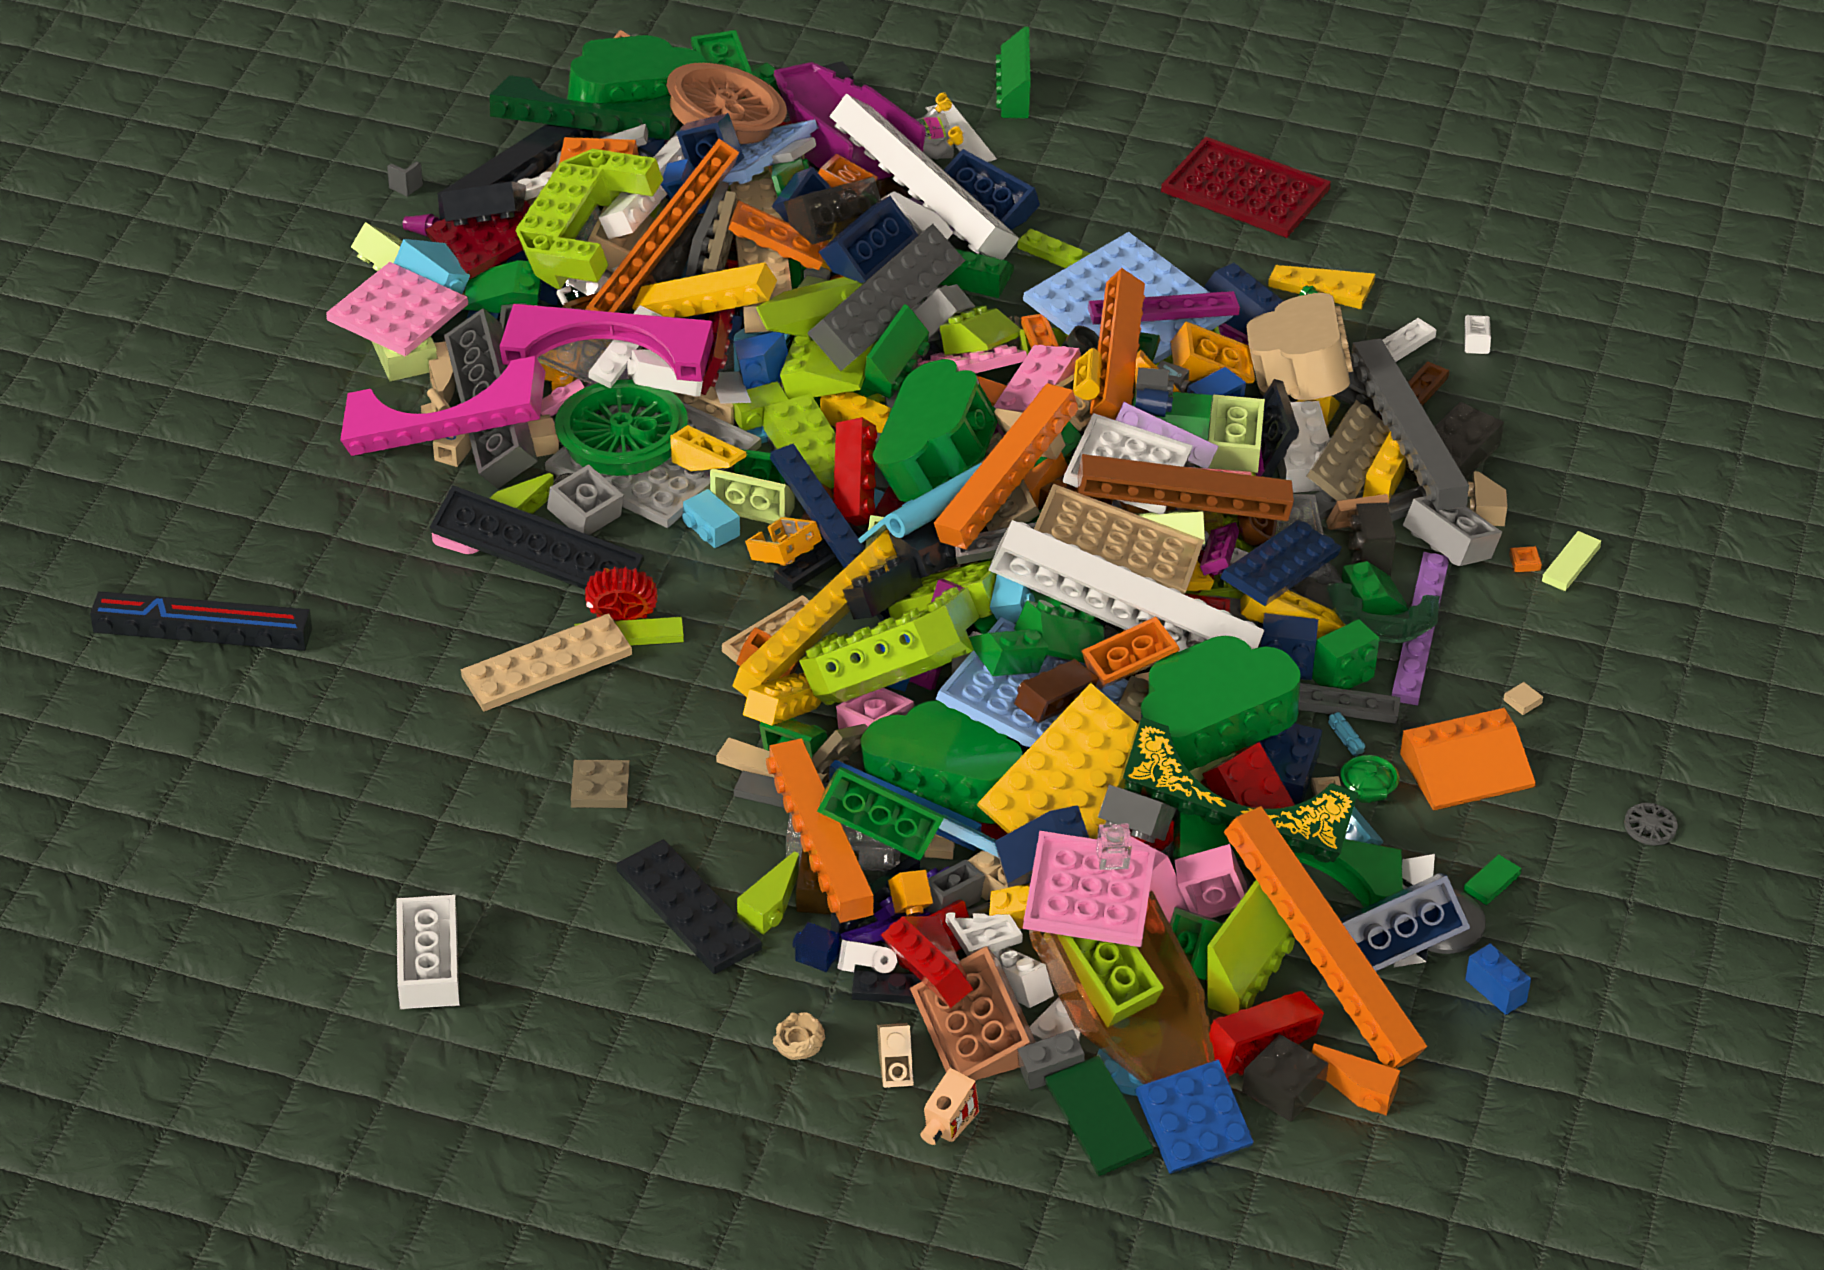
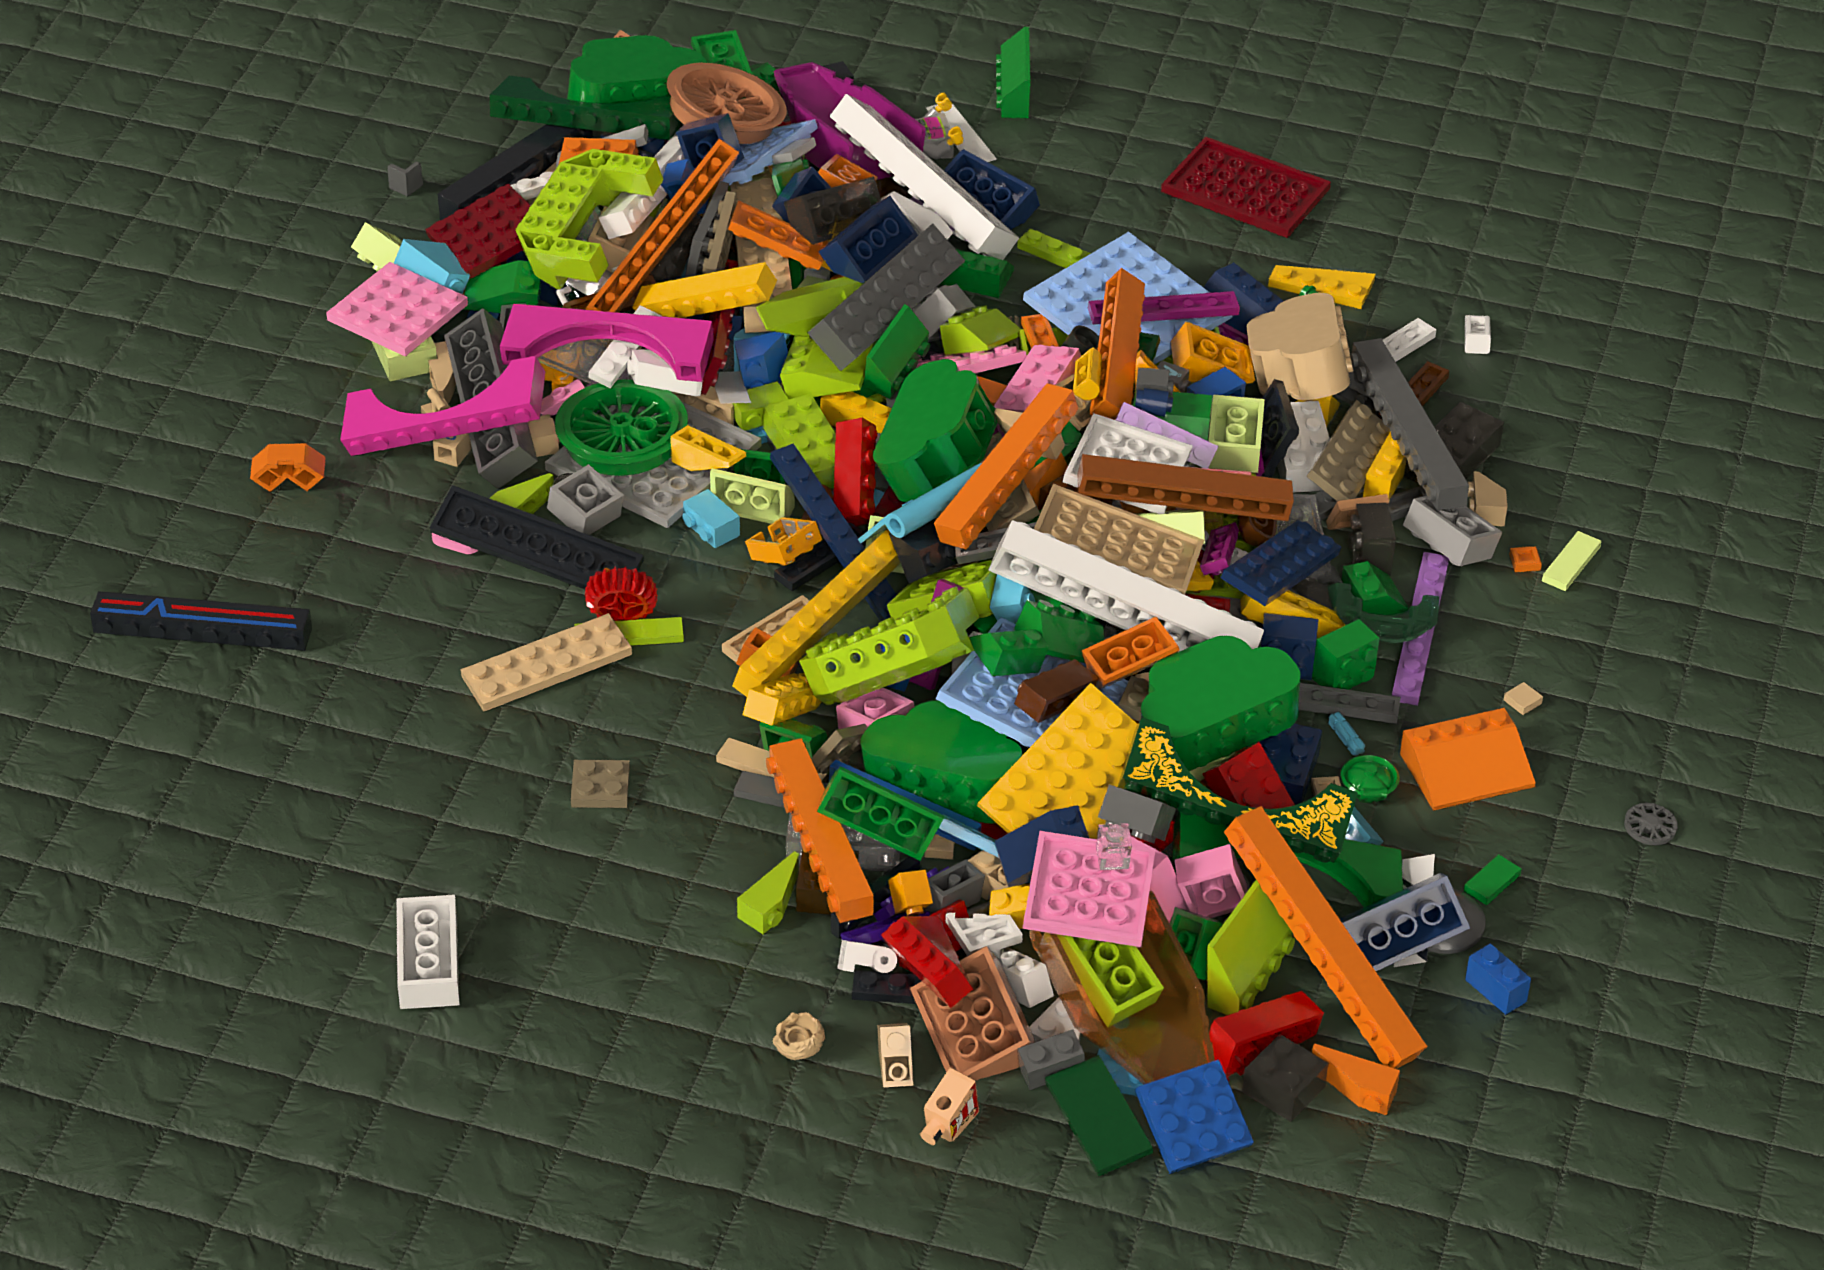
magenta cone [403,214,440,237] -> none
black slope [441,181,526,226] -> none
black plate [616,839,762,974] -> none
clear blue brick [793,922,839,972] -> none
black brick [843,554,923,620] -> none
none -> orange brick [250,443,326,492]

